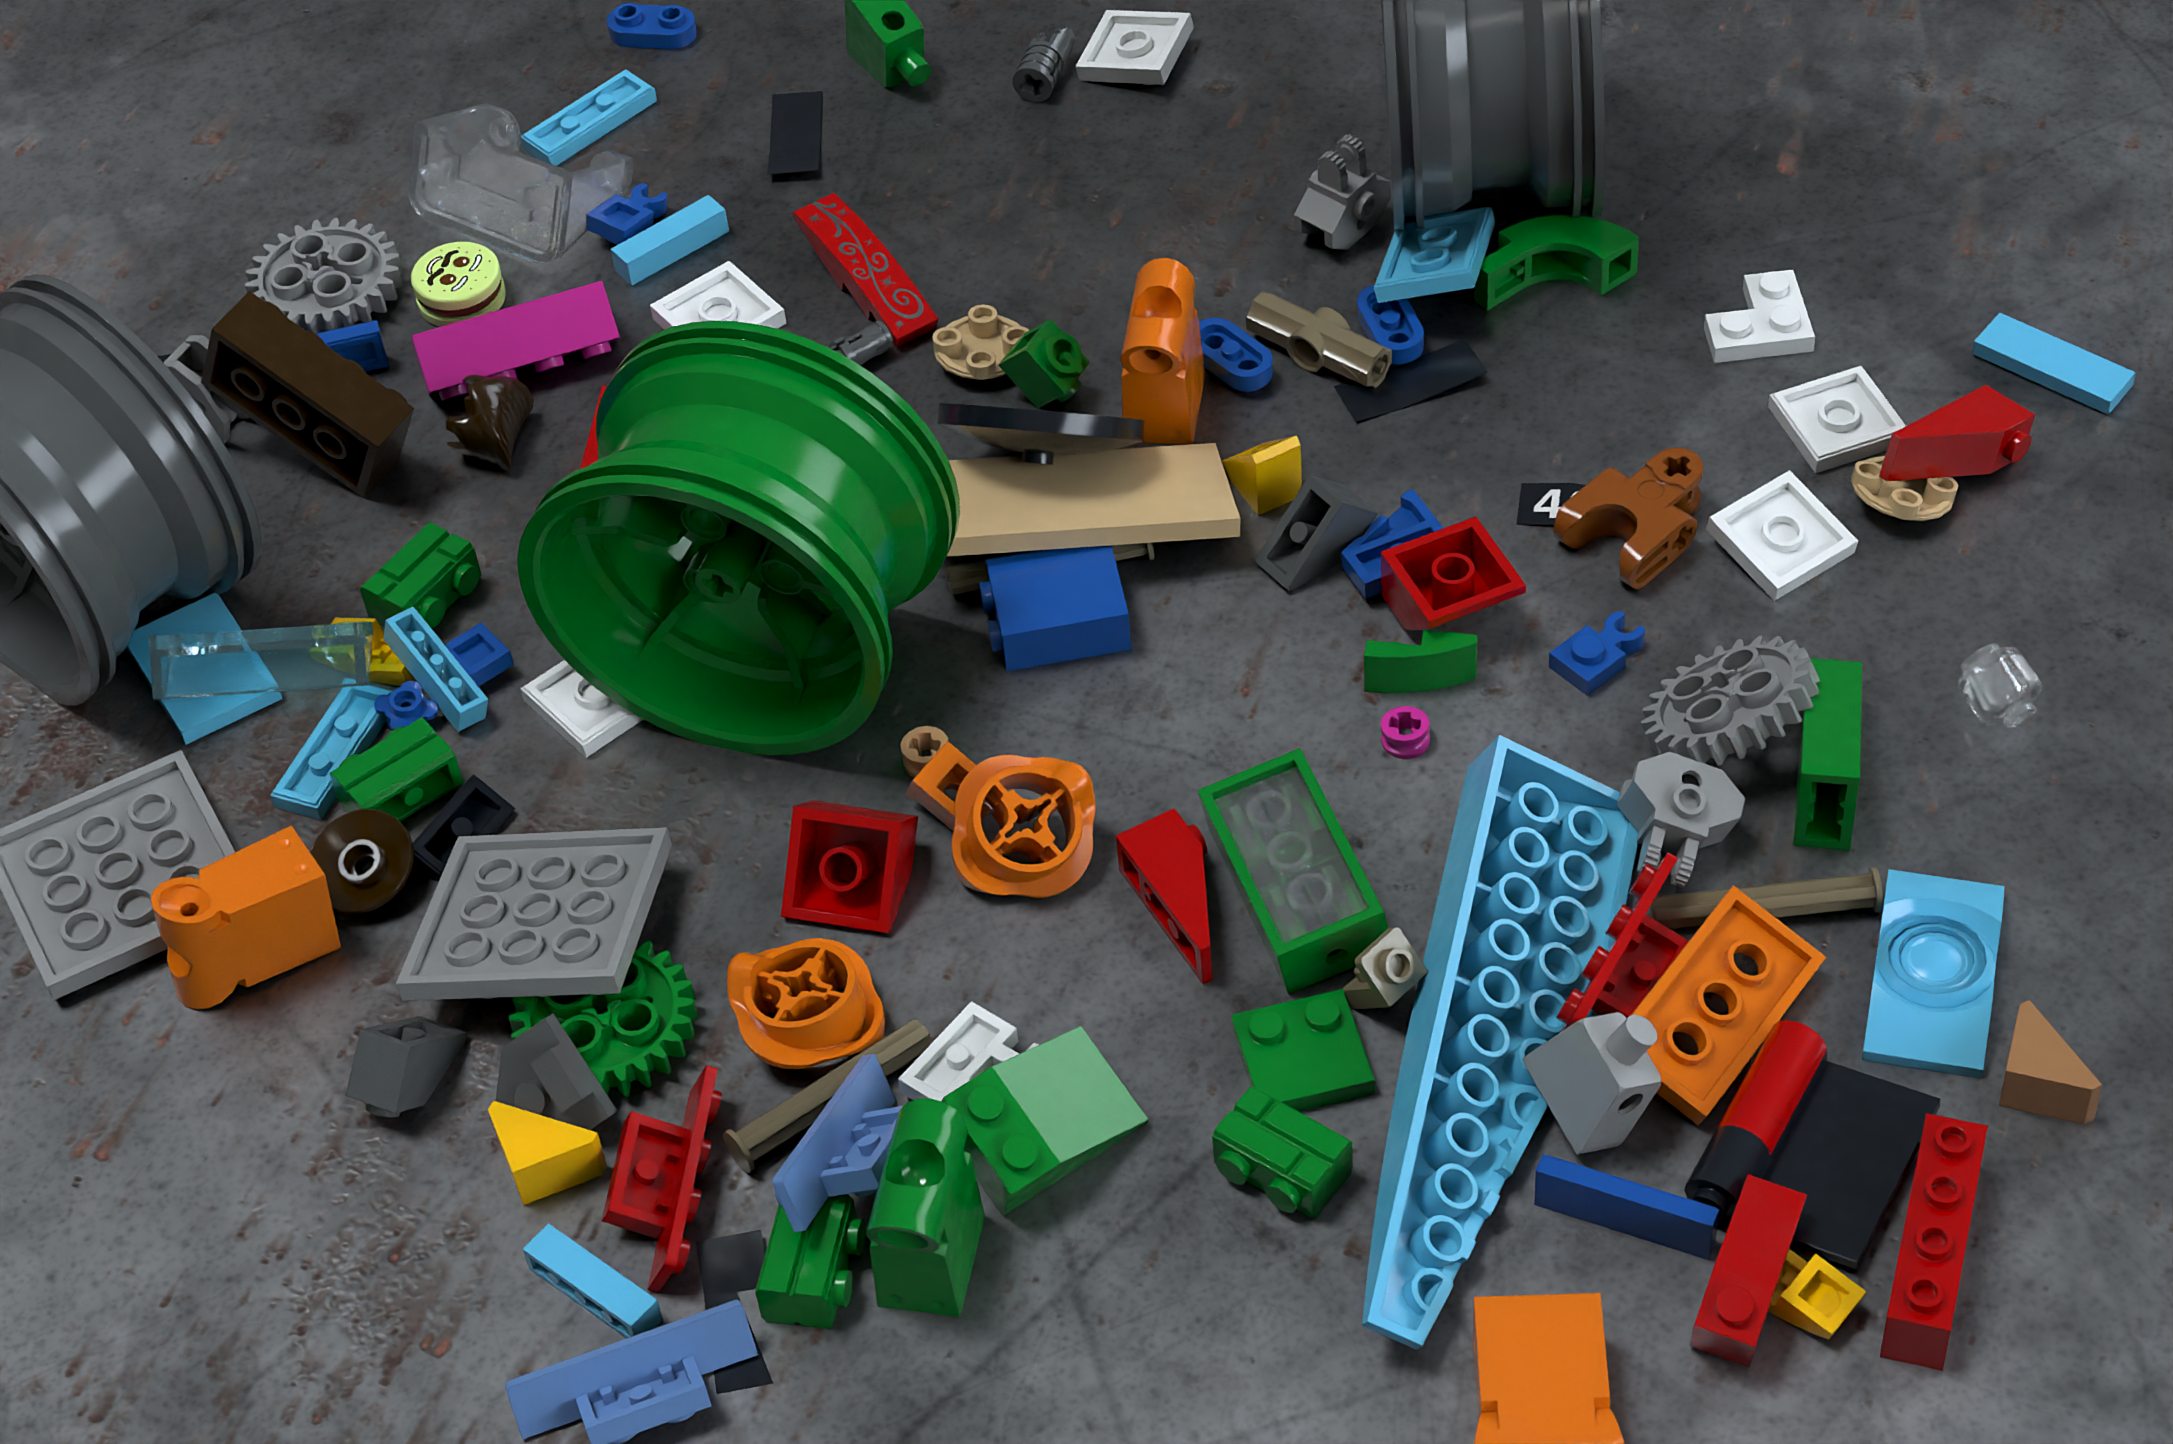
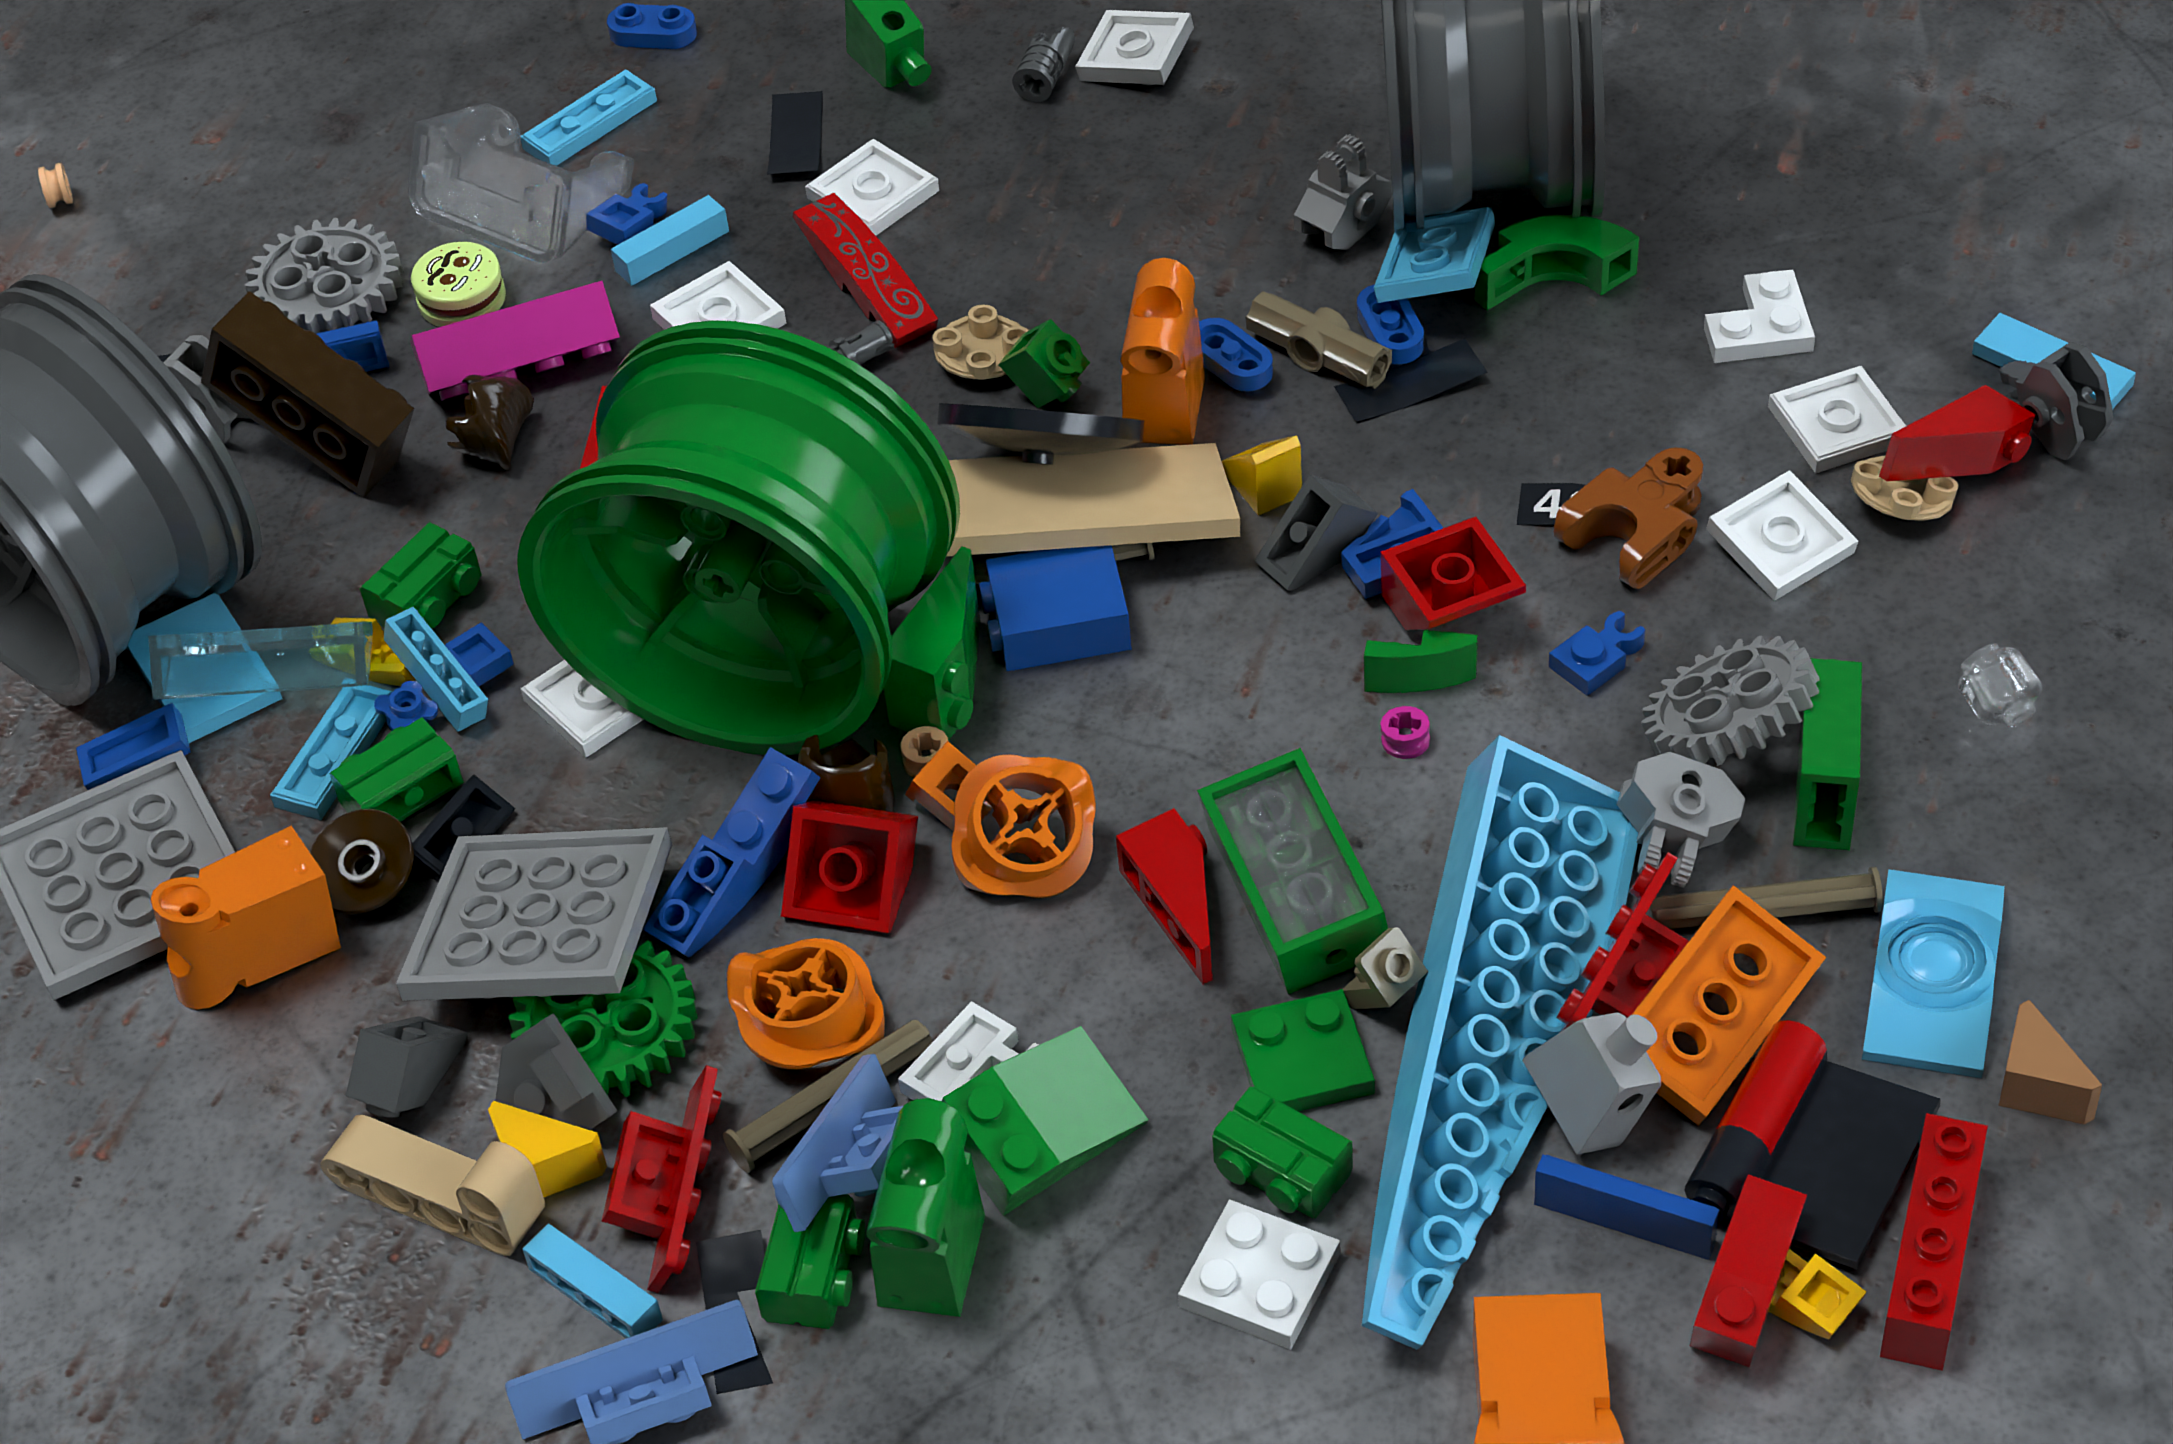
none -> light nougat bush [38,163,73,208]
none -> blue tile [76,703,191,790]
none -> tan beam [320,1115,545,1256]
none -> blue slope [643,747,820,958]
none -> dark brown hair [798,735,895,812]
none -> white tile [805,139,939,236]
none -> green slope [883,546,981,741]
none -> white plate [1178,1199,1341,1350]
none -> dark grey hinge [1999,342,2114,460]

